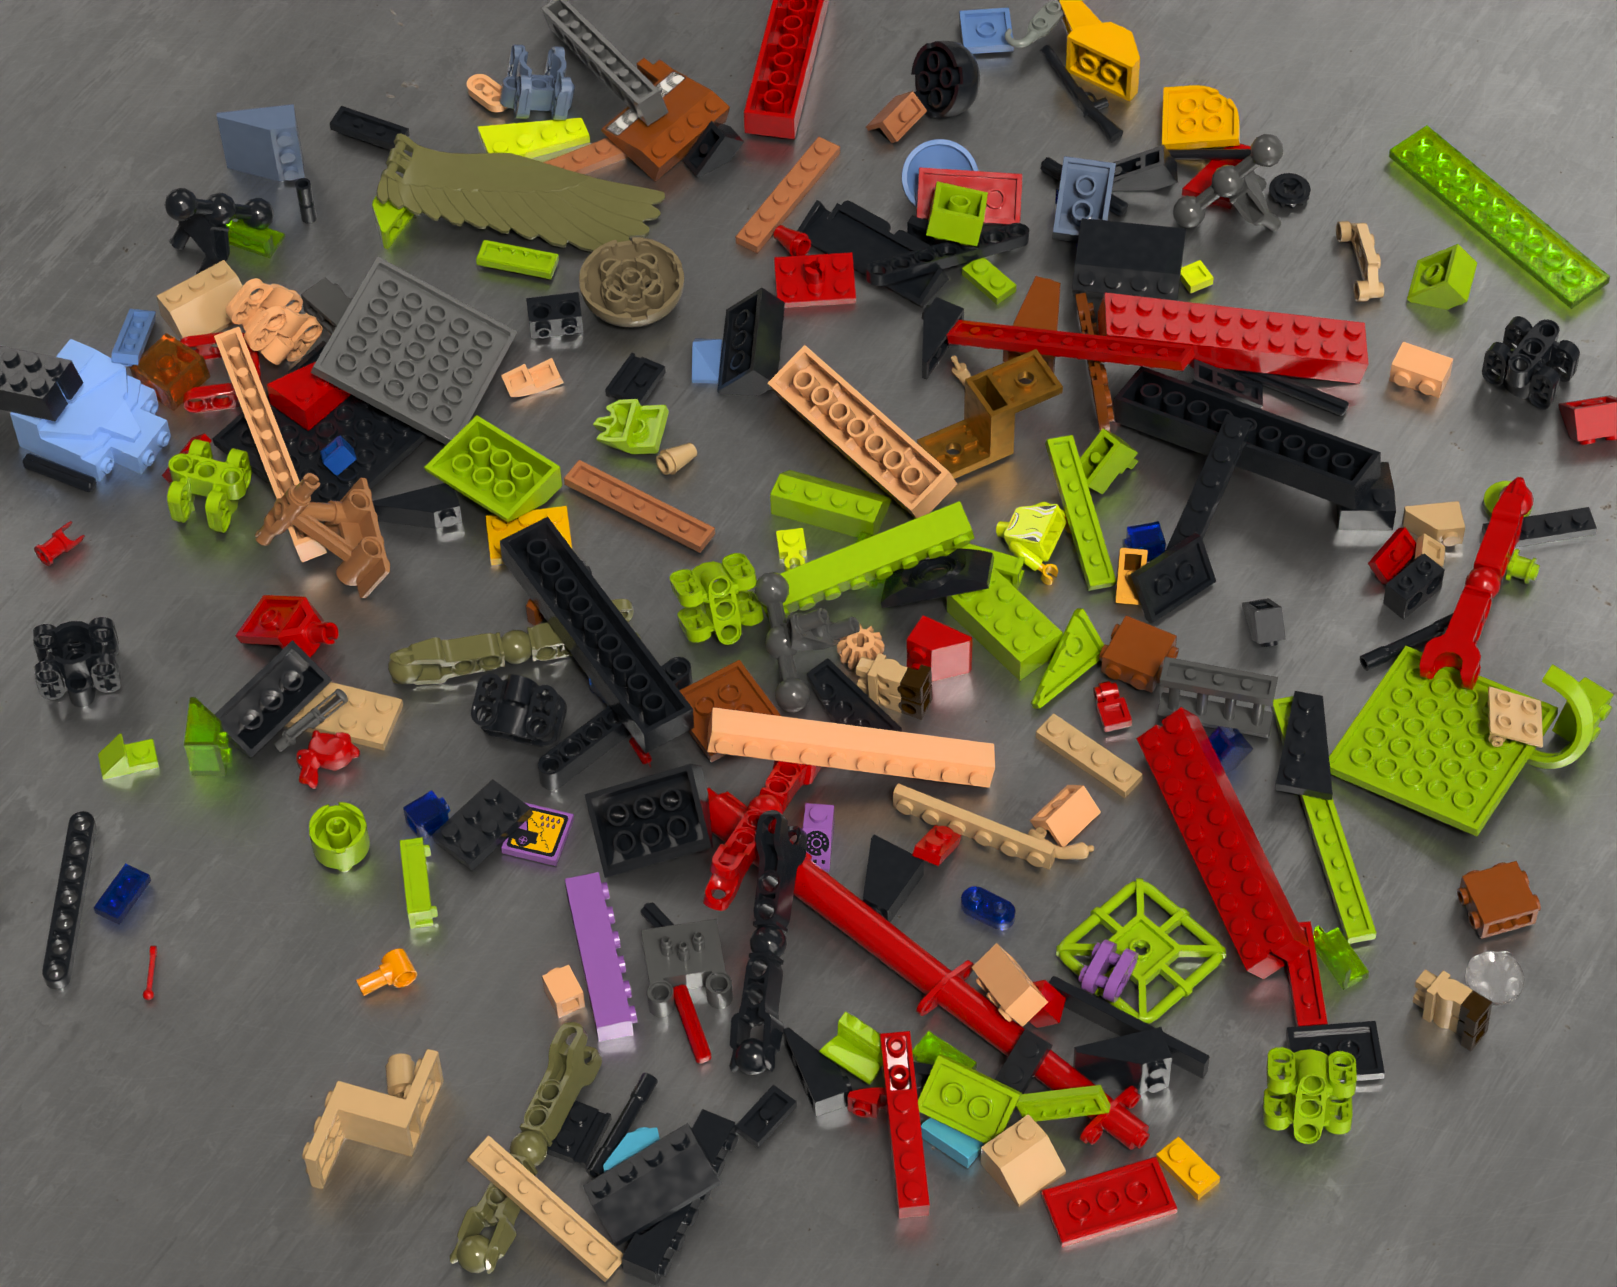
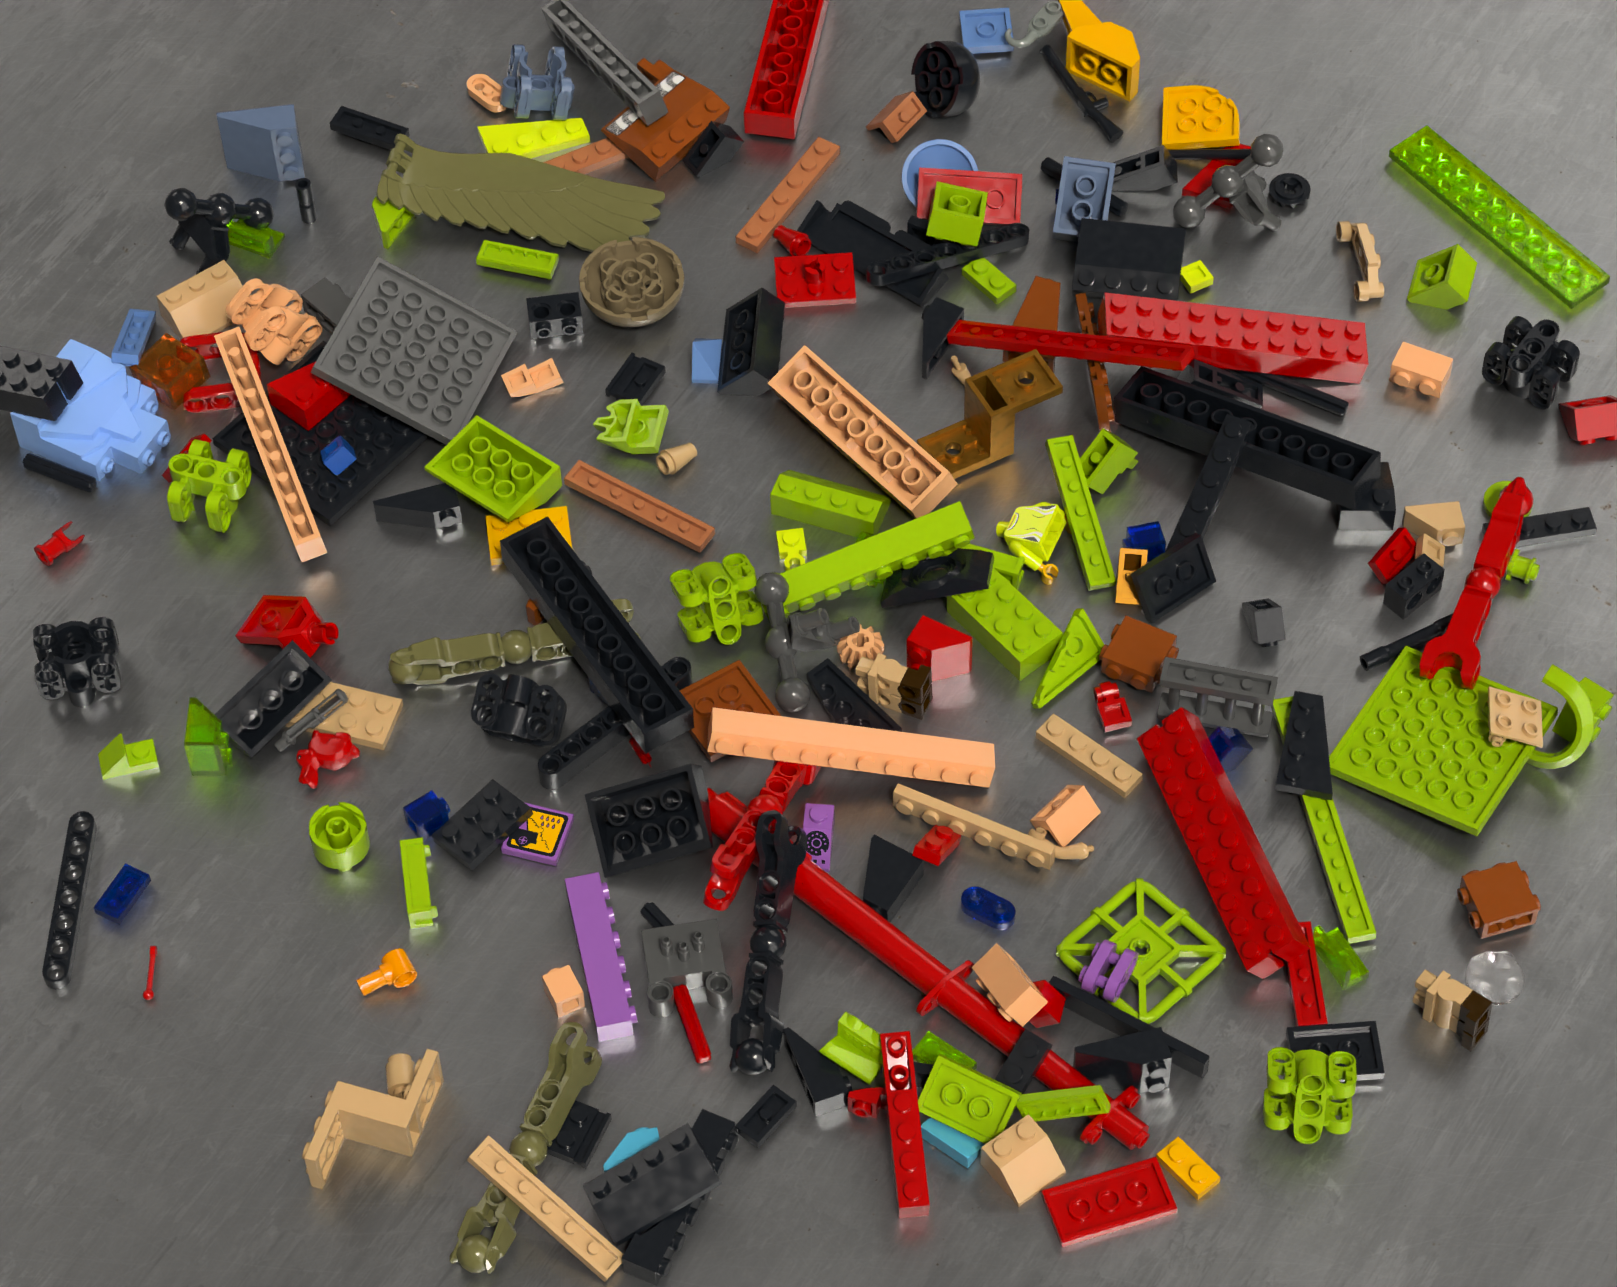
medium nougat plate [255,473,390,598] -> none
black piece [587,1073,658,1179] -> none

